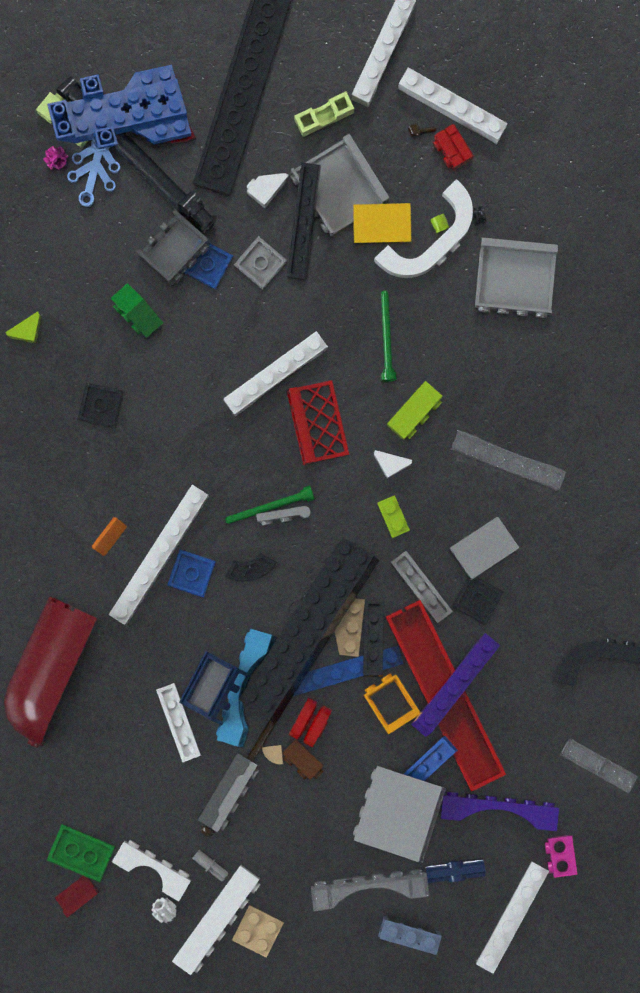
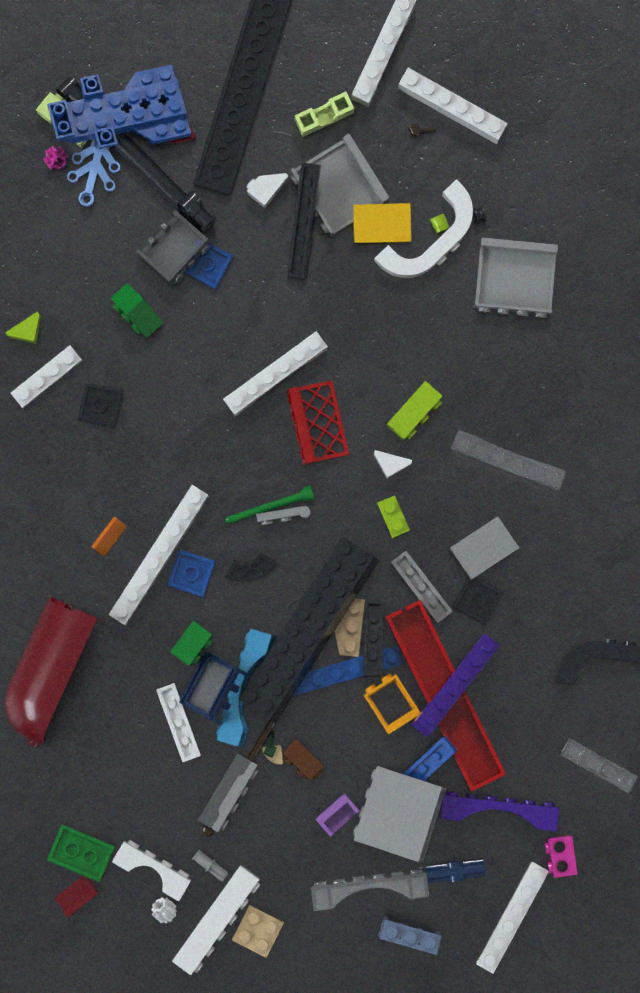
light grey tile [234,236,288,290] -> none
red wheel [289,697,332,748] -> none
green piece [381,290,397,382] -> none
red brick [433,124,474,170] -> none
none -> white plate [11,345,82,408]
none -> green brick [171,621,214,666]
none -> clear green hand [264,730,277,758]
none -> medium lavender panel [315,793,360,837]

